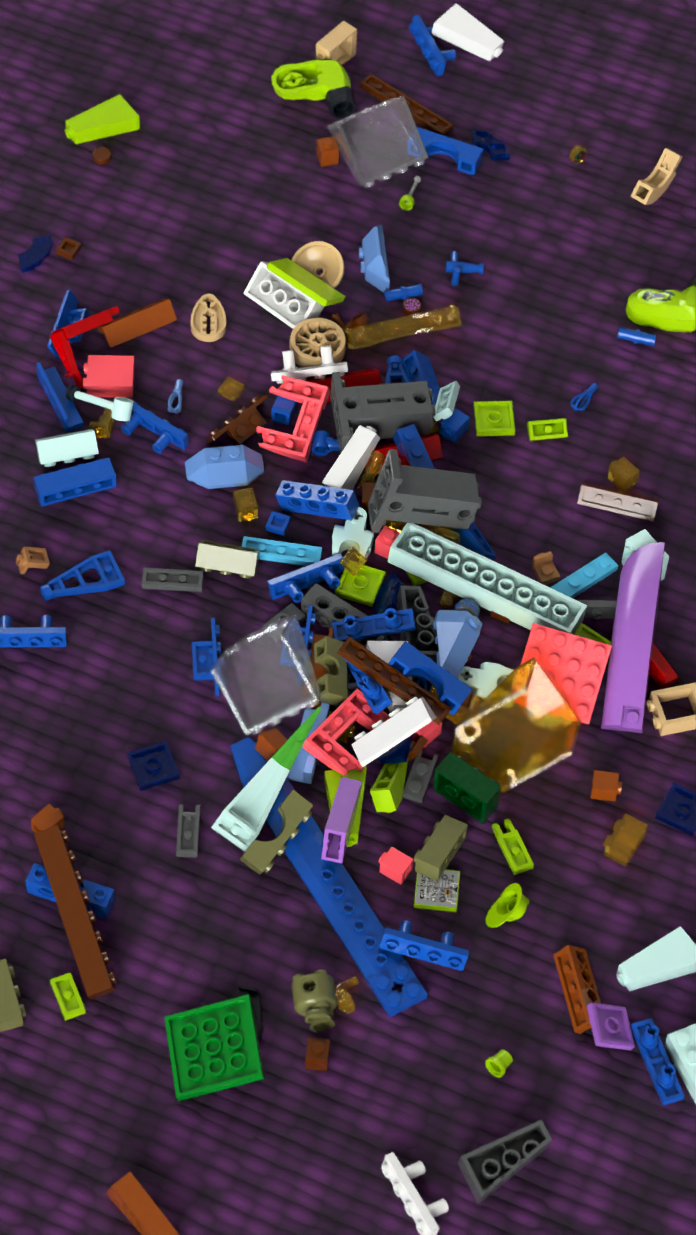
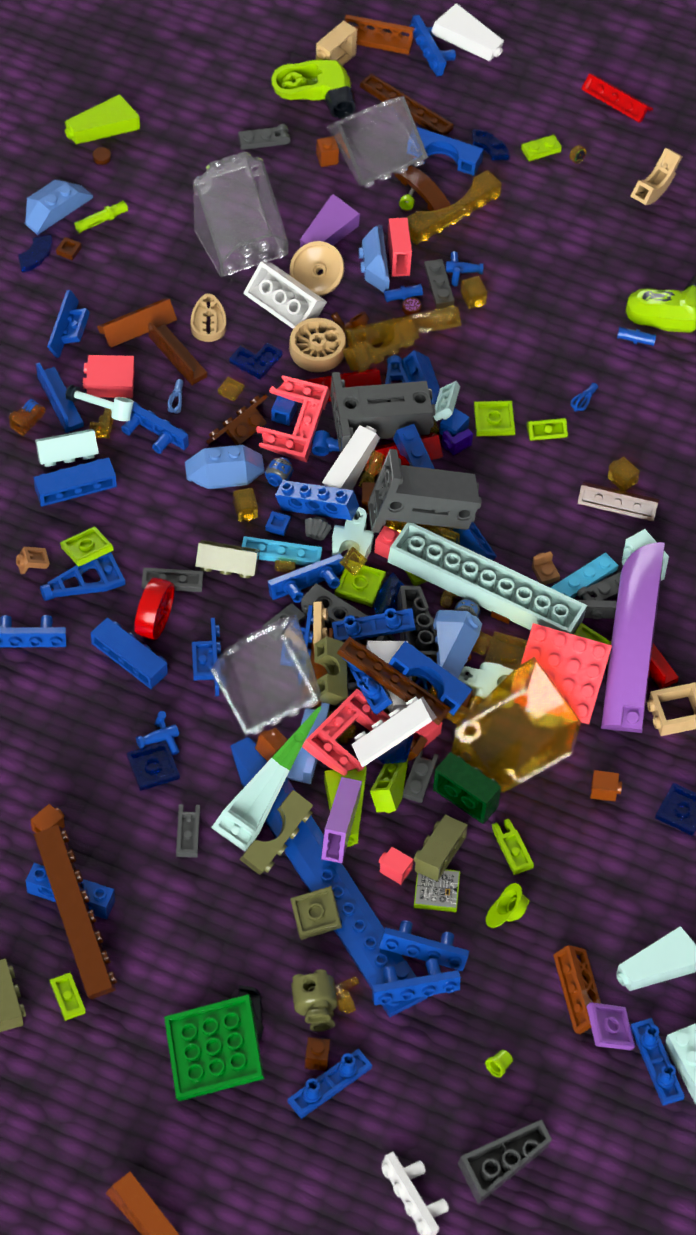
red hinge [49,306,120,390] -> none
lime tile [266,258,345,307] -> none
white plate [271,345,348,384] -> none
clear yellow brick [603,813,648,867] -> none
none -> clear orange leg [9,399,45,436]
none -> medium blue wedge [25,180,93,235]
none -> lime plate [60,527,114,567]
none -> lime pin [74,200,128,233]
none -> blue brick [90,617,168,689]
none -> red piece [134,577,175,640]
none -> blue piece [136,711,180,755]
none -> reddish brown panel [148,322,207,386]
none -> clear windscreen [193,151,289,277]
none -> clear blue plate [229,343,282,380]
none -> dark grey plate [238,124,291,150]
none -> head [265,457,294,486]
none -> clear yellow tile [275,560,296,573]
none -> blue plate [288,1048,372,1119]
none -> olive tile [290,886,343,940]
none -> medium lavender slope [300,194,360,248]
none -> dark grey piece [305,517,332,541]
none -> tan hinge [313,601,328,644]
none -> clear yellow arch [342,317,420,372]
none -> dark orange fence [345,14,414,55]
none -> blue plate [372,958,460,1005]
none -> coral brick [387,218,412,277]
none -> reddish brown slope [394,165,453,219]
none -> clear yellow arch [407,170,502,245]
none -> dark grey plate [424,259,454,308]
none -> dark purple bracket [442,428,473,456]
none -> clear yellow brick [461,276,487,309]
none -> clear yellow tile [472,631,493,656]
none -> clear yellow tile [484,631,528,672]
none -> lime plate [521,135,562,161]
none -> dark grey plate [577,572,621,601]
none -> red panel [581,73,653,123]

